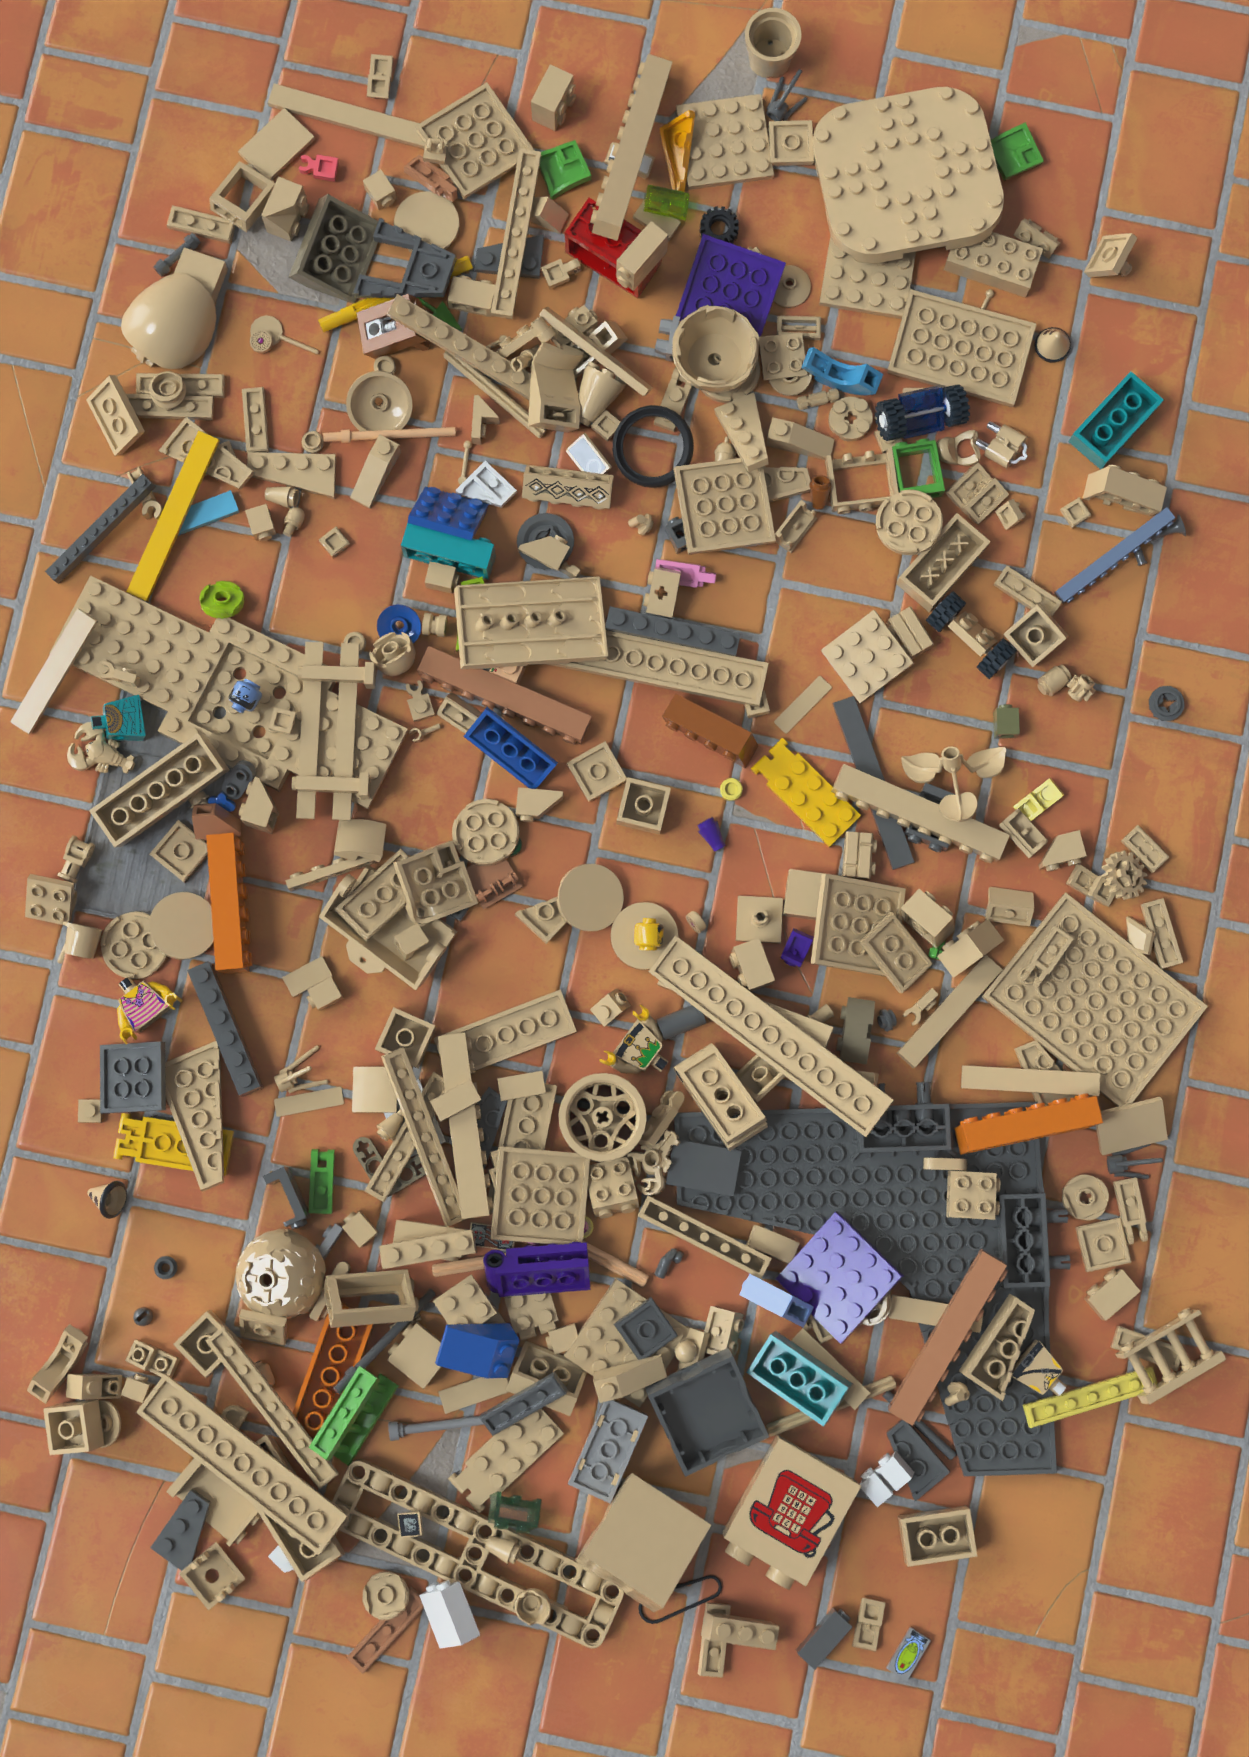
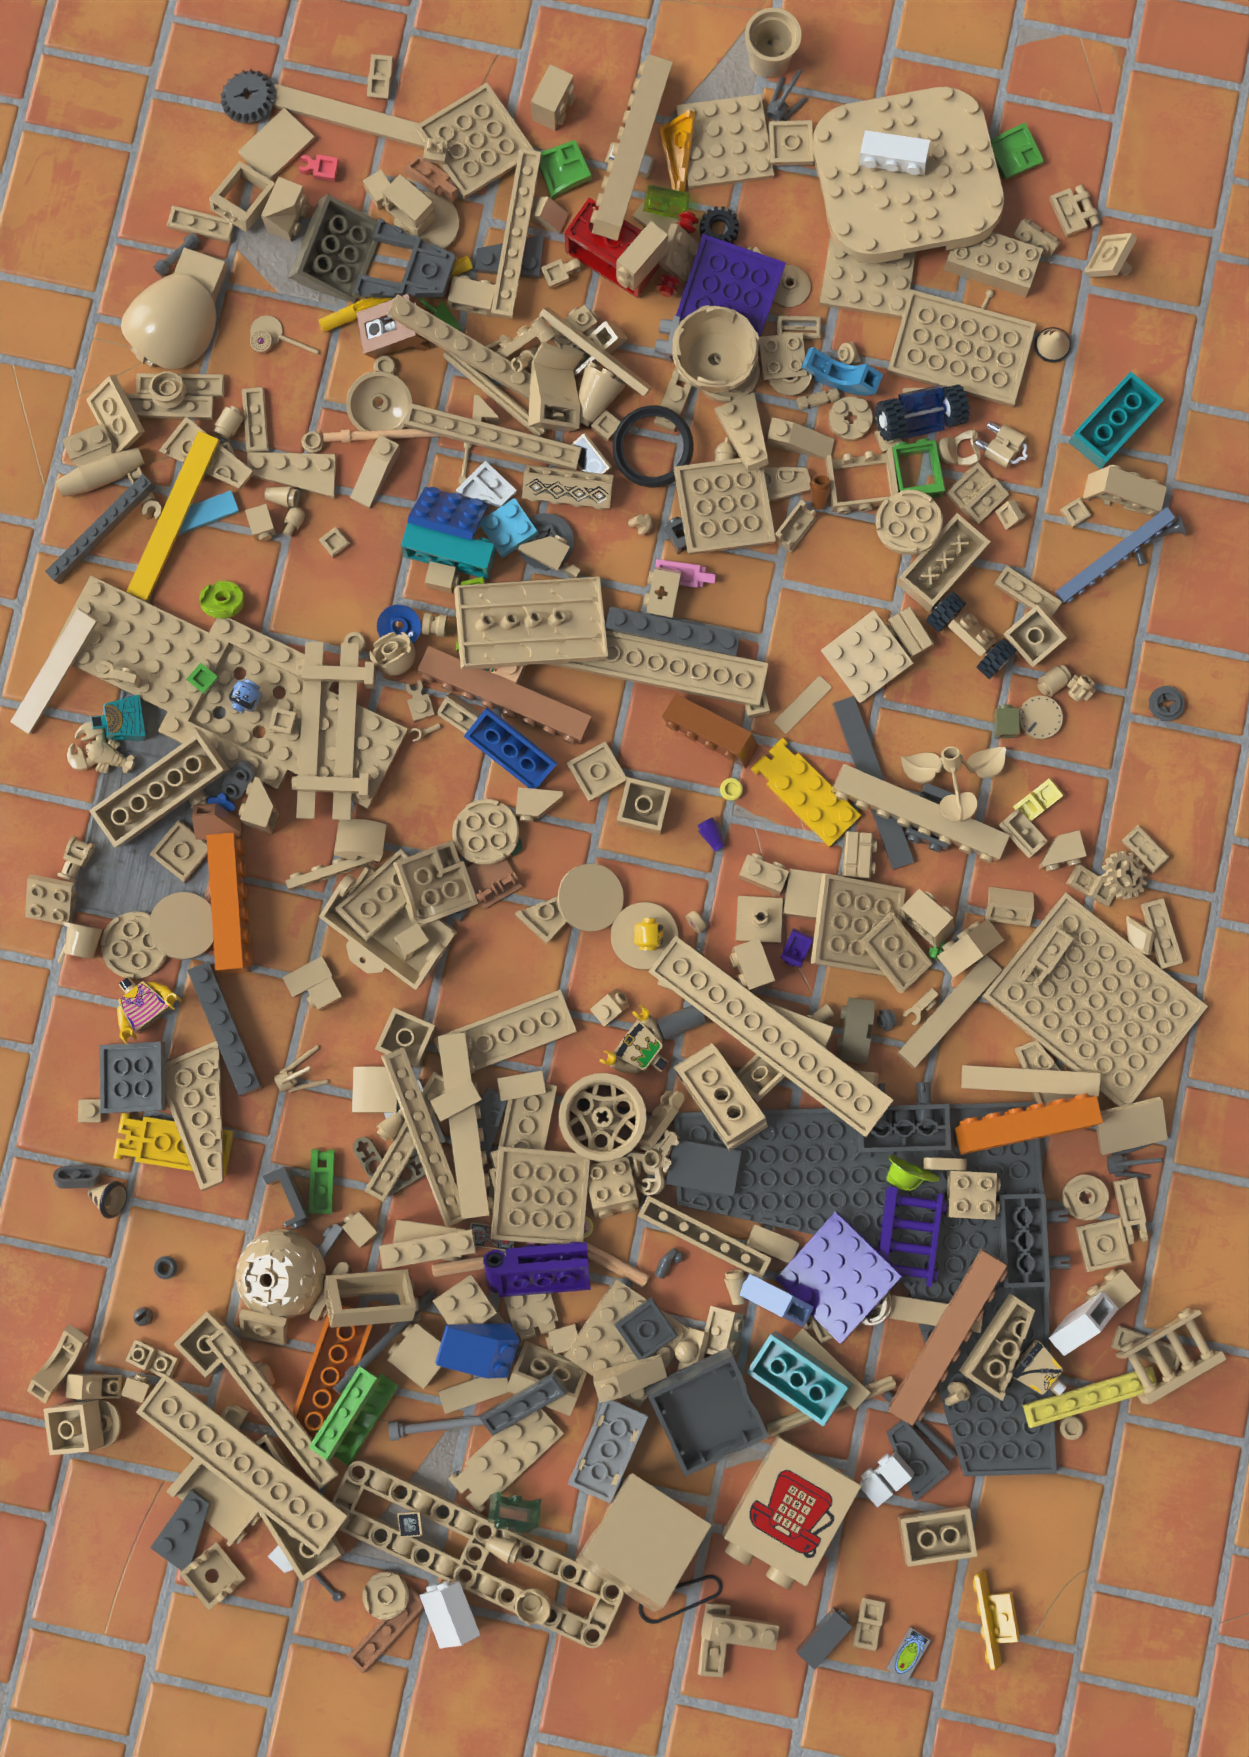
tan sticker [274,1087,344,1117] -> none
none -> dark grey plate [53,1165,100,1189]
none -> tan plate [56,423,145,497]
none -> bright green plate [186,663,219,695]
none -> tan brick [214,406,244,440]
none -> dark grey gear [220,69,276,123]
none -> dark grey hinge [314,1573,342,1602]
none -> tan piece [382,174,436,237]
none -> tan plate [404,403,581,471]
none -> medium azure plate [480,498,539,559]
none -> tan plate [656,211,699,297]
none -> tan cone [724,1269,746,1305]
none -> tan brick [738,853,789,895]
none -> tan plate [838,342,861,365]
none -> white brick [860,130,930,175]
none -> dark purple fence [878,1186,947,1287]
none -> lime piece [886,1155,940,1191]
none -> yellow bracket [973,1571,1020,1670]
none -> tan tile [1019,695,1063,740]
none -> tan plate [1049,185,1100,237]
none -> white brick [1049,1291,1119,1356]
none -> tan tile [1059,1416,1083,1440]

